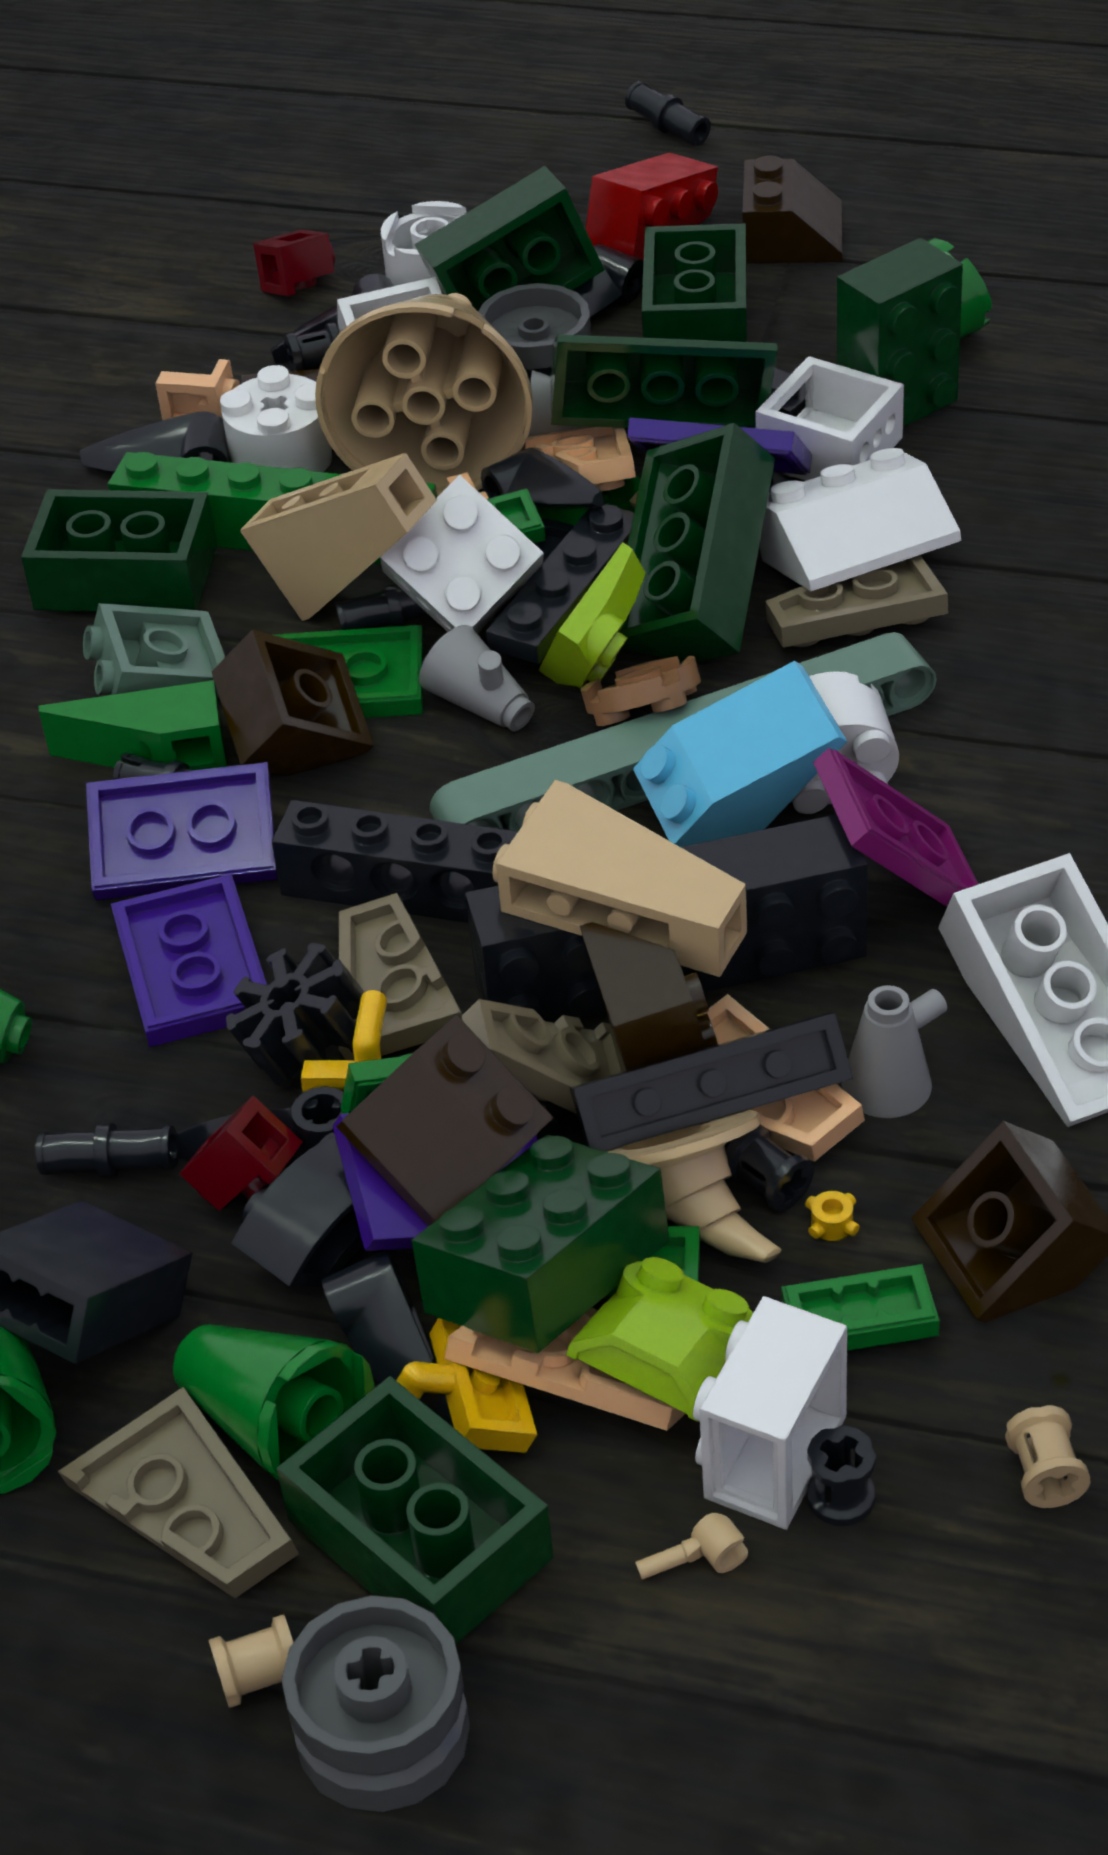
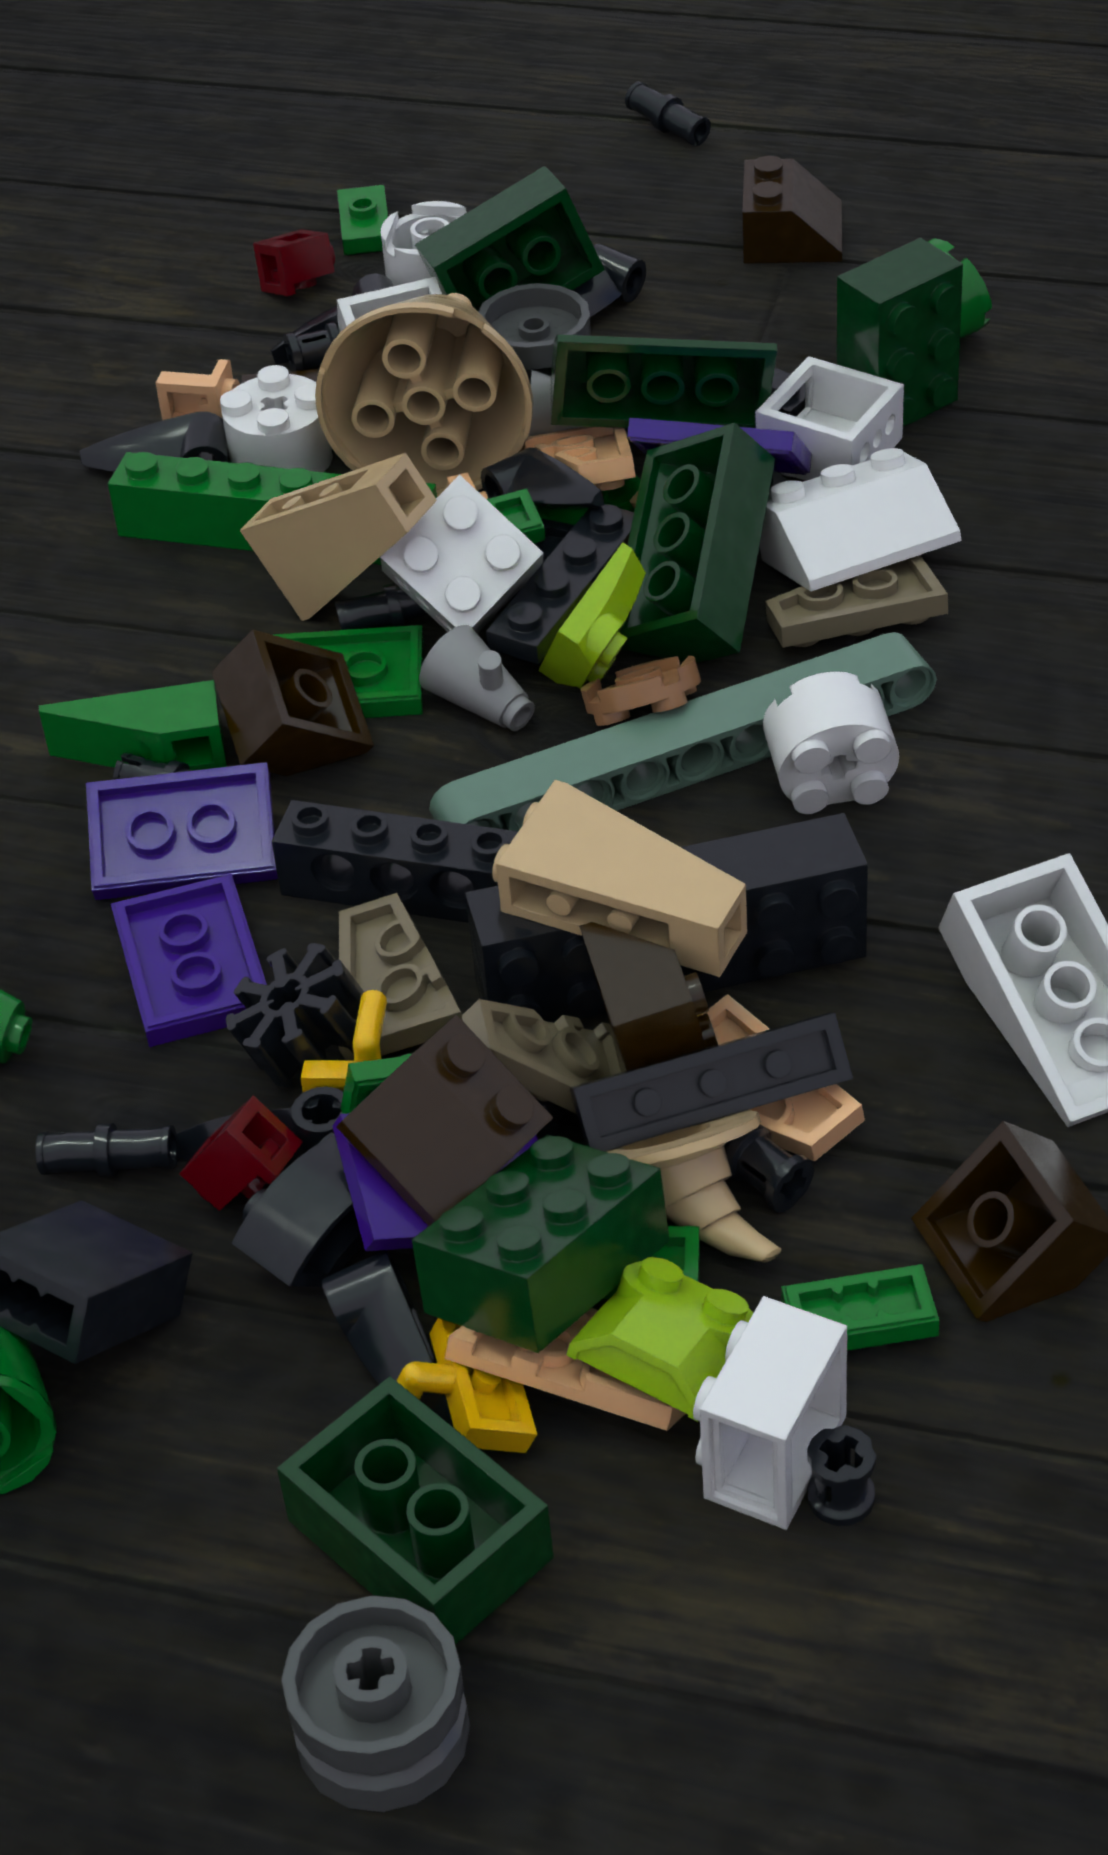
dark green brick [21,489,217,612] -> none
dark tan wing [58,1387,299,1598] -> none
sand green plate [83,603,225,697] -> none
green cone [173,1324,375,1480] -> none
tan bush [209,1614,294,1708] -> none
red wedge [586,152,719,261] -> none
medium azure slope [633,661,847,847] -> none
tan hand [635,1513,748,1580] -> none
dark green brick [642,223,747,342] -> none
yellow piece [805,1191,860,1241] -> none
magenta tile [813,748,978,907] -> none
light grey piece [841,985,947,1118] -> none
tan bush [1005,1405,1091,1508] -> none
none -> green plate [337,185,388,255]

